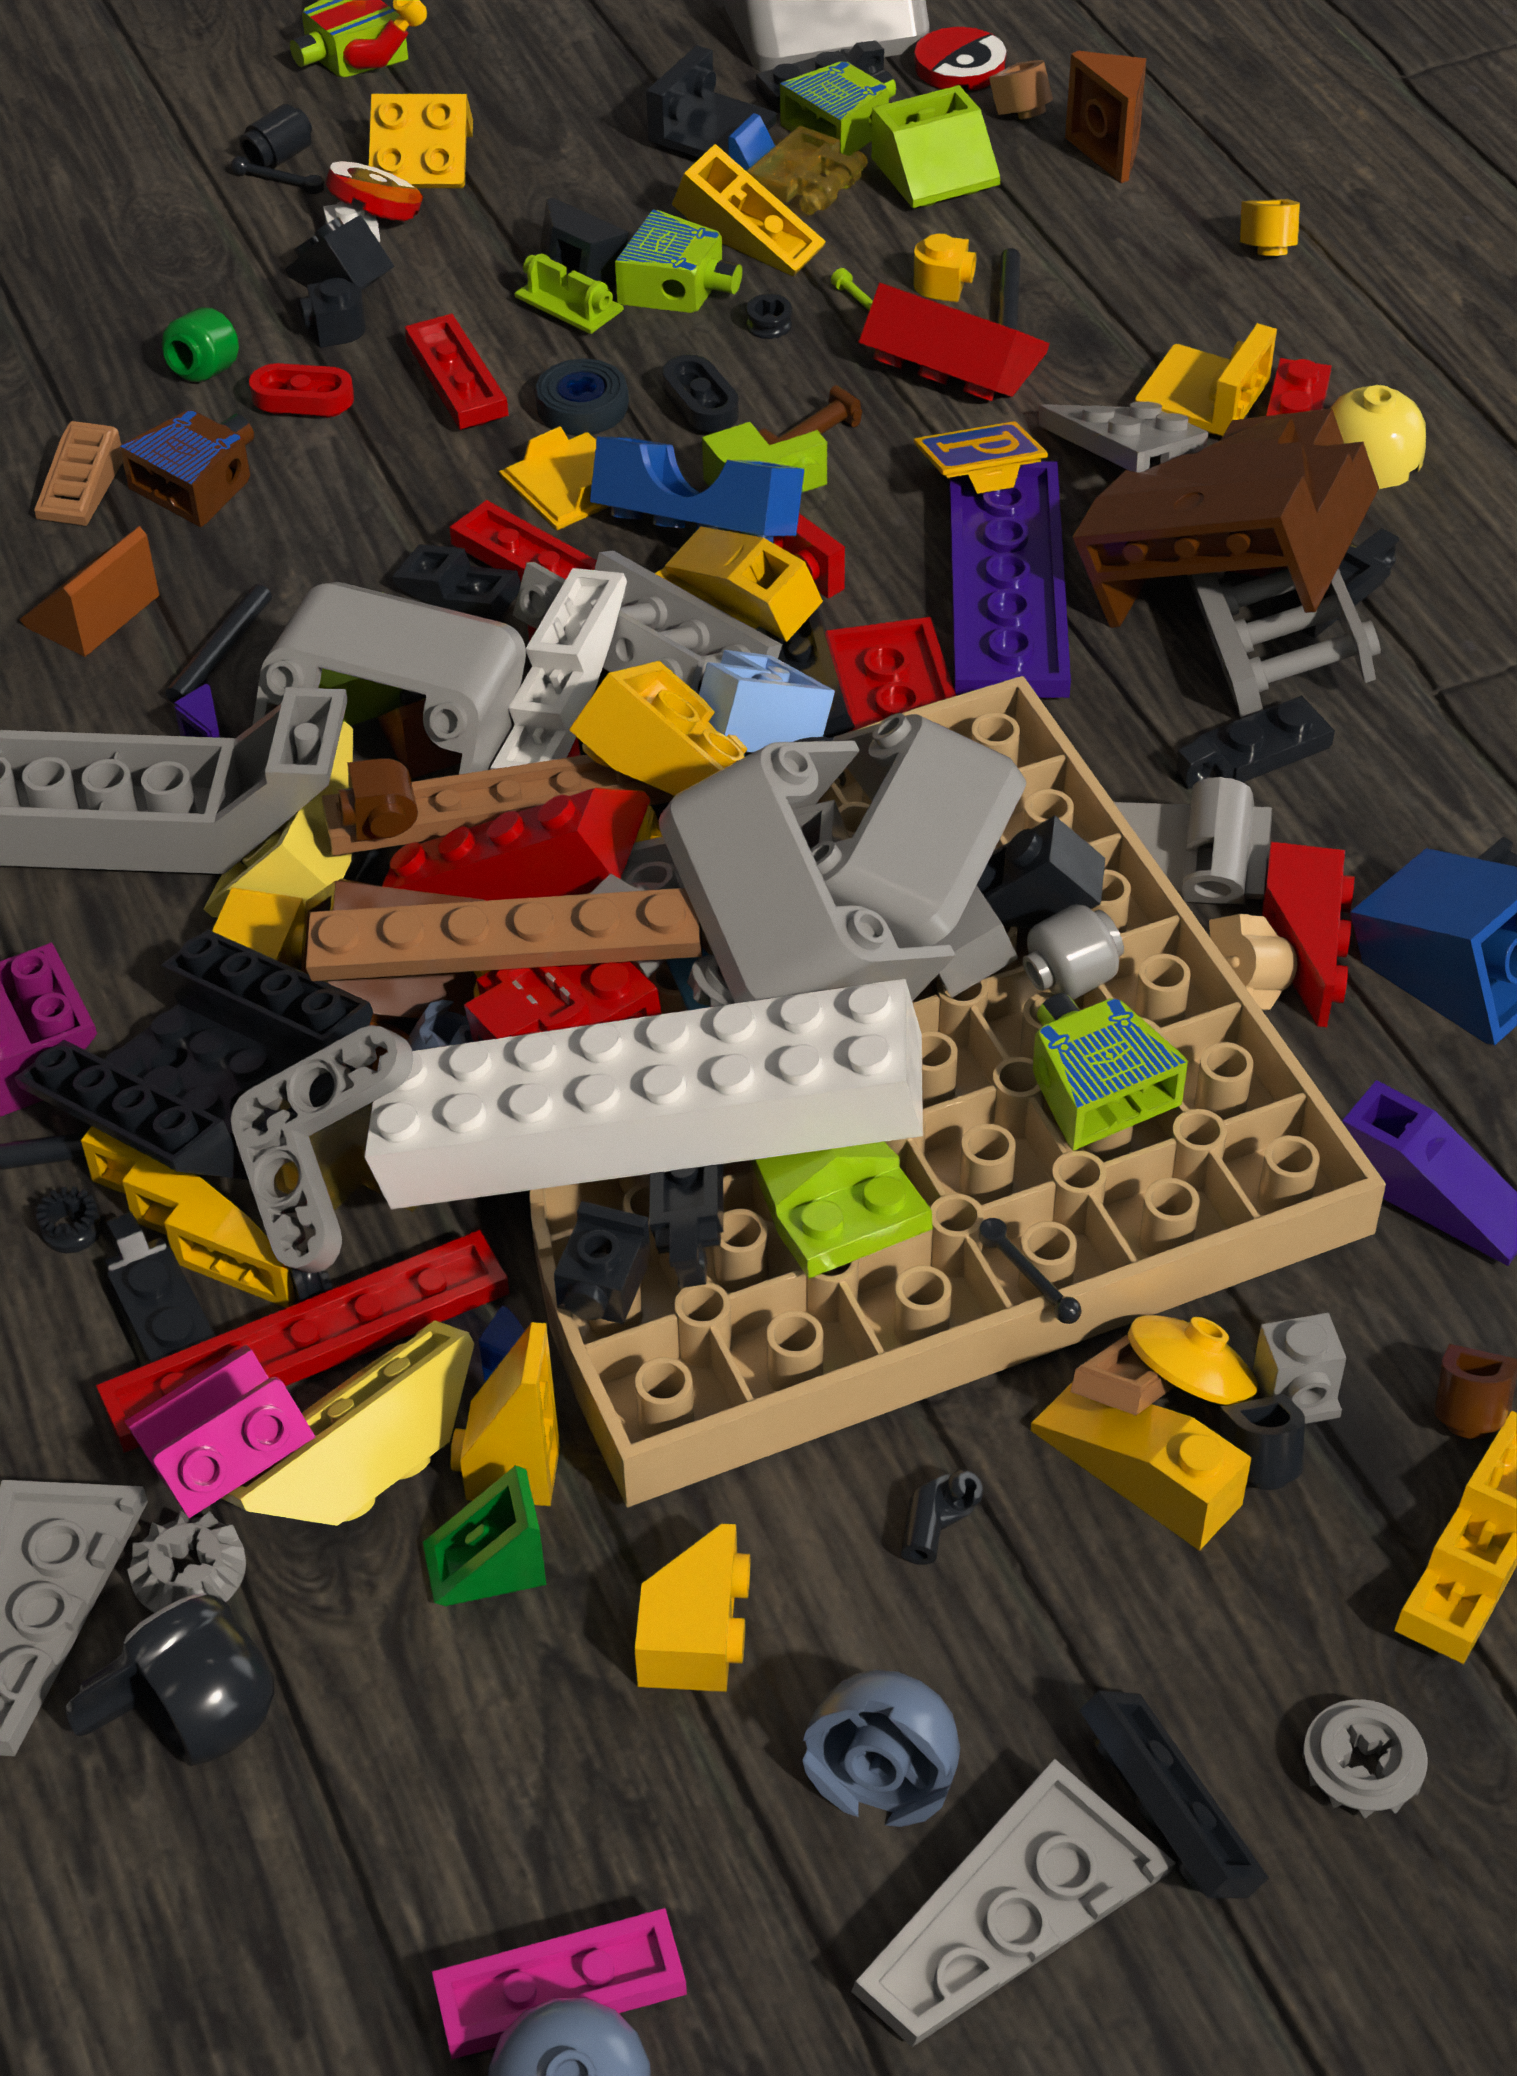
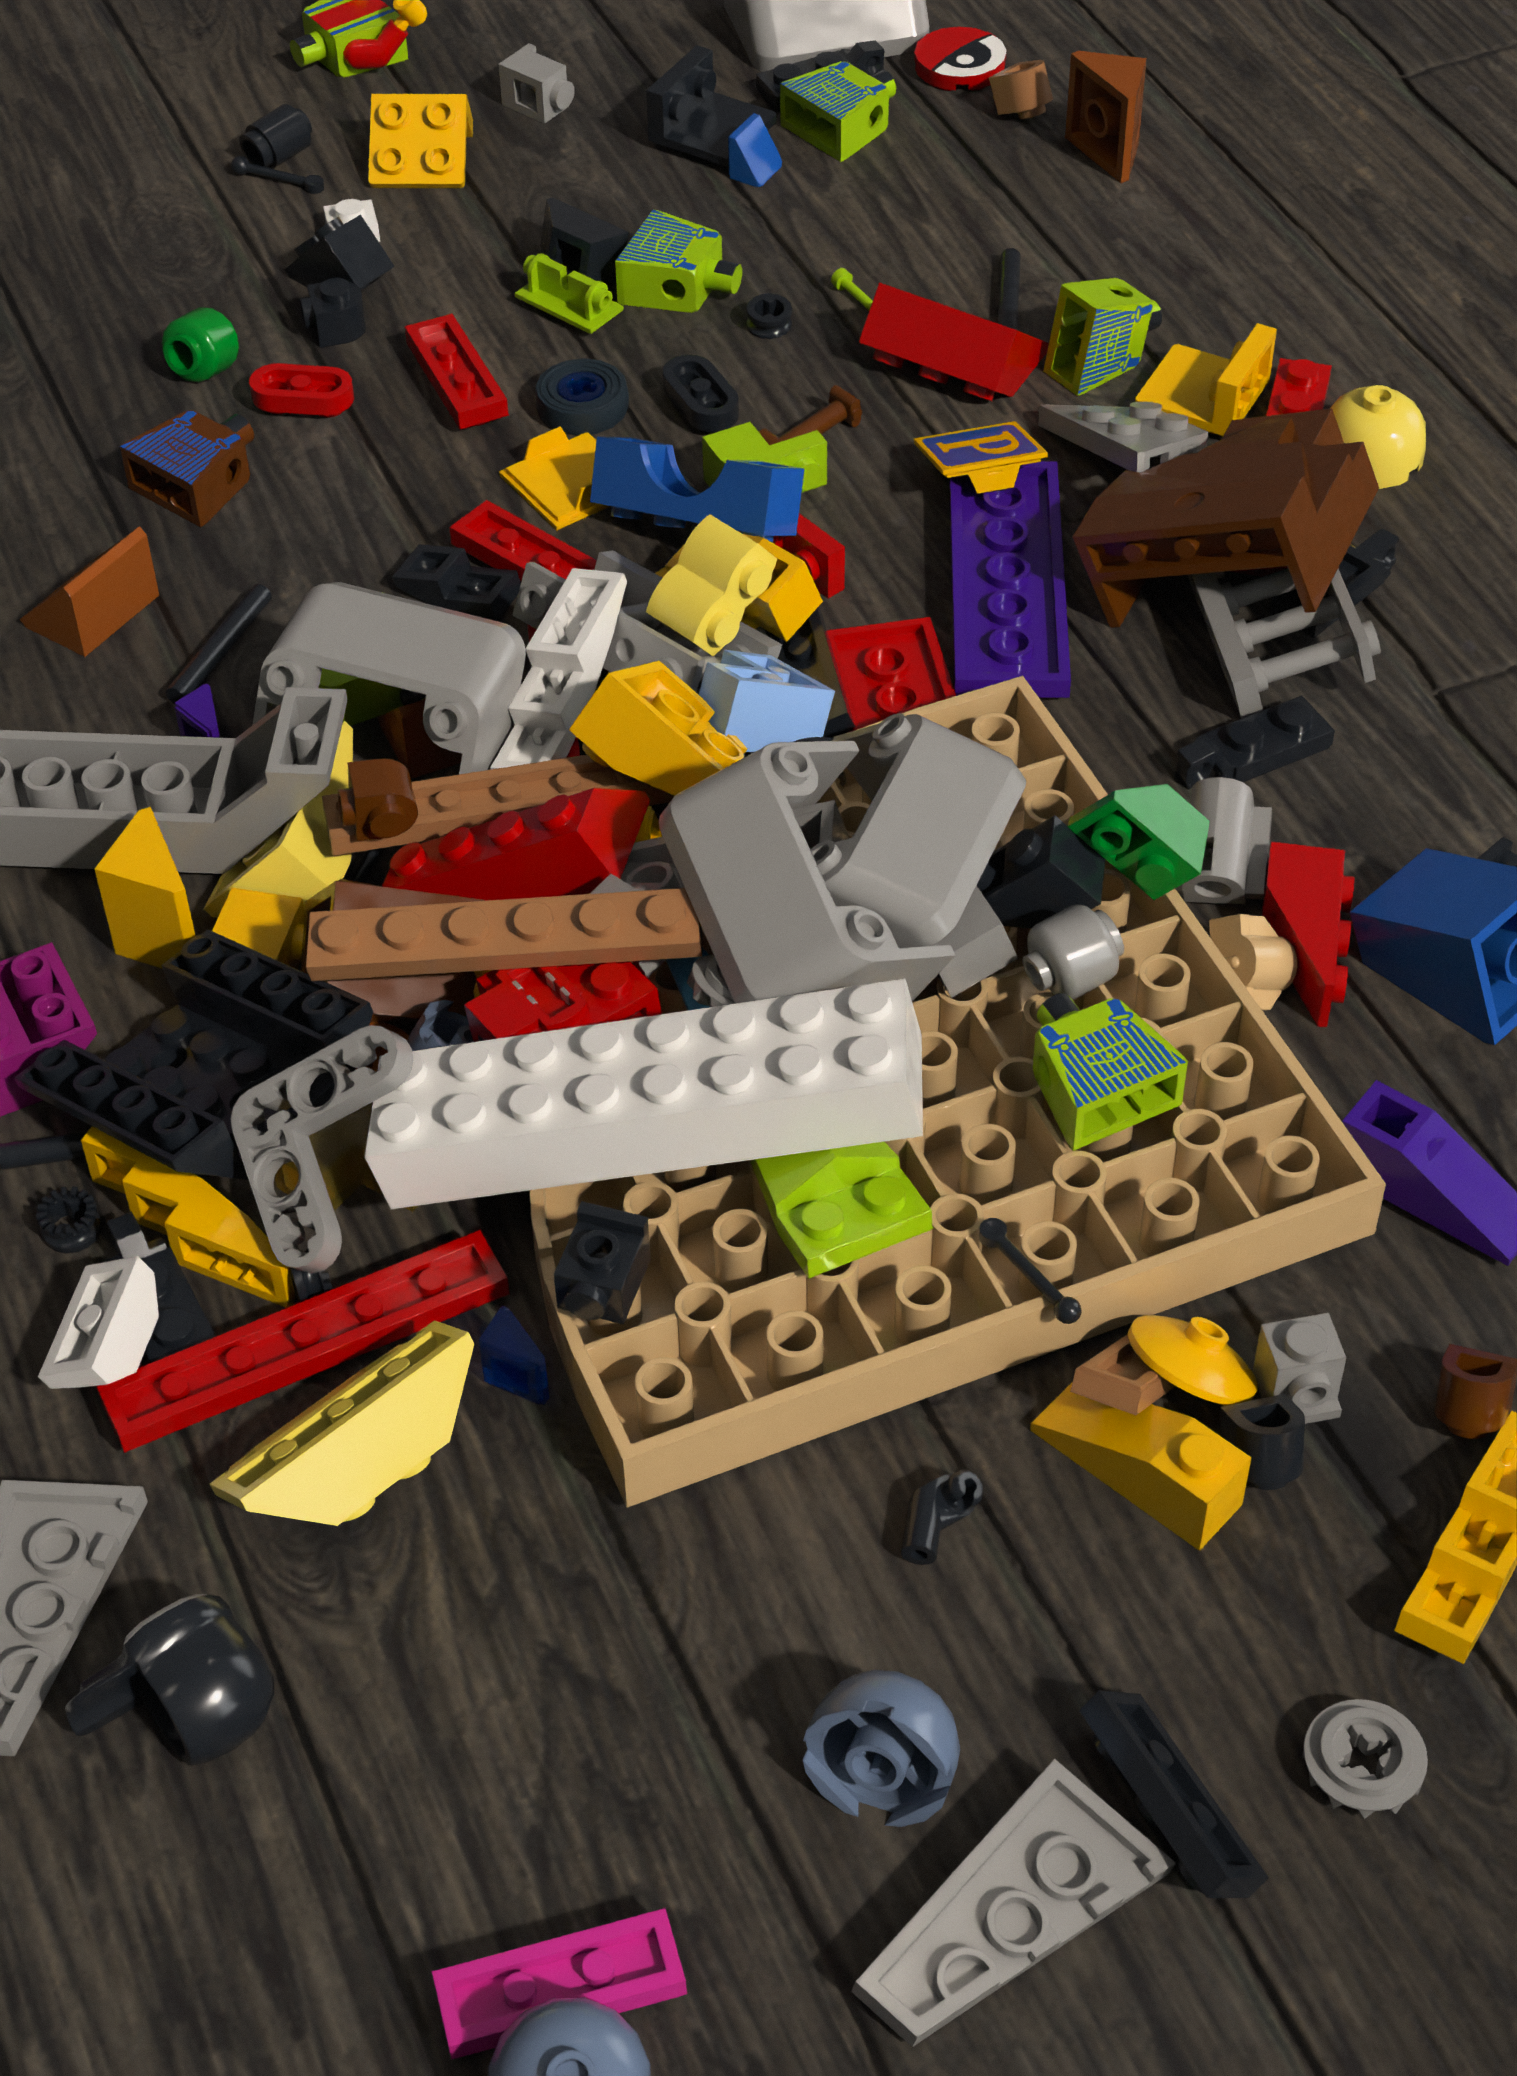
medium nougat slope [34,421,123,526] -> none
dark pink panel [125,1345,316,1518] -> none
light grey gear [127,1510,246,1613] -> none
red tile [325,161,423,221] -> none
green slope [423,1465,547,1606] -> none
yellow slope [451,1322,560,1506] -> none
yellow slope [635,1524,750,1692] -> none
black hinge [649,1164,724,1288] -> none
yellow slope [672,144,826,276] -> none
clear yellow plate [747,126,868,215] -> none
lime slope [871,85,1000,208] -> none
yellow plate [913,234,976,302] -> none
yellow plate [1240,199,1300,256] -> none
none -> white slope [38,1256,159,1389]
none -> yellow slope [95,807,196,968]
none -> light grey brick [499,43,575,124]
none -> light yellow brick [646,514,777,656]
none -> lime torso [1043,278,1162,396]
none -> green slope [1067,784,1210,900]

